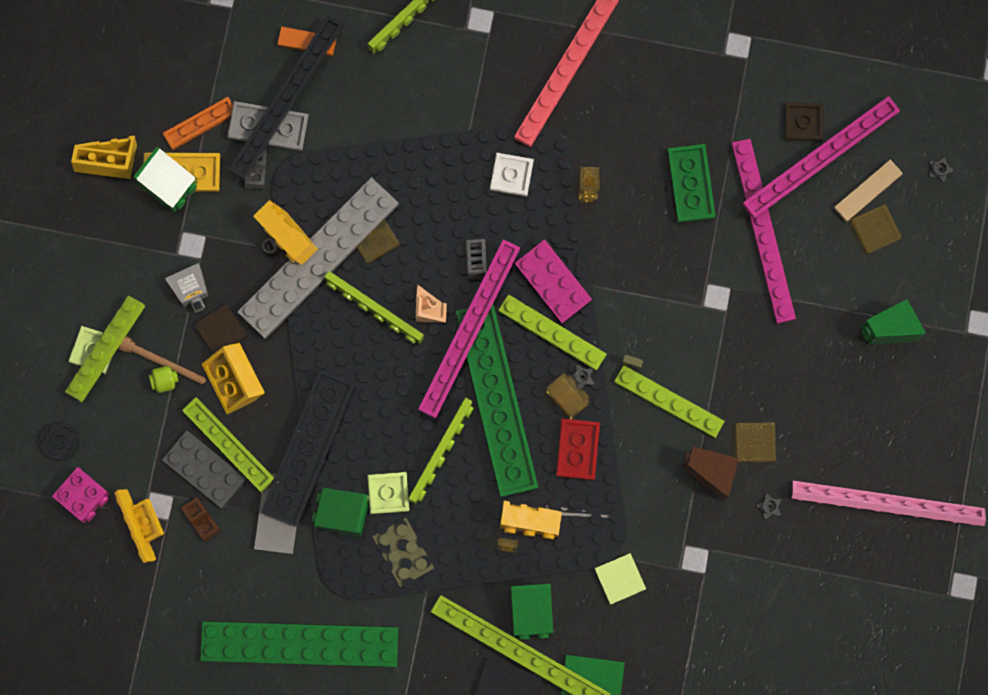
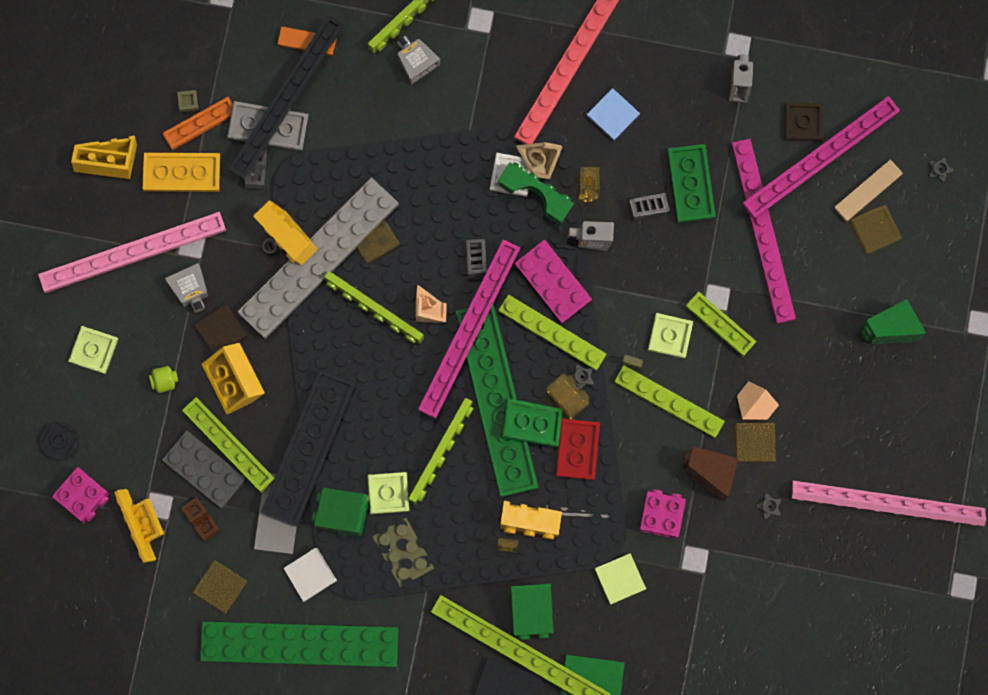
lime plate [65,296,145,402] -> none
medium nougat piece [119,336,206,384] -> none
slope [134,147,198,212] -> none
none -> bright pink plate [38,212,226,293]
none -> olive plate [177,90,199,112]
none -> clear yellow tile [193,560,248,614]
none -> white tile [284,548,337,602]
none -> light grey torso [397,36,440,85]
none -> green arch [495,162,574,225]
none -> green tile [501,398,563,448]
none -> tan slope [516,142,562,179]
none -> light grey torso [568,221,614,251]
none -> light blue tile [587,88,640,141]
none -> flat silver slope [628,193,670,221]
none -> dark pink brick [639,489,686,539]
none -> yellowish green tile [648,313,693,359]
none -> lime plate [686,292,756,357]
none -> light grey torso [729,54,753,103]
none -> light nougat slope [737,381,779,420]

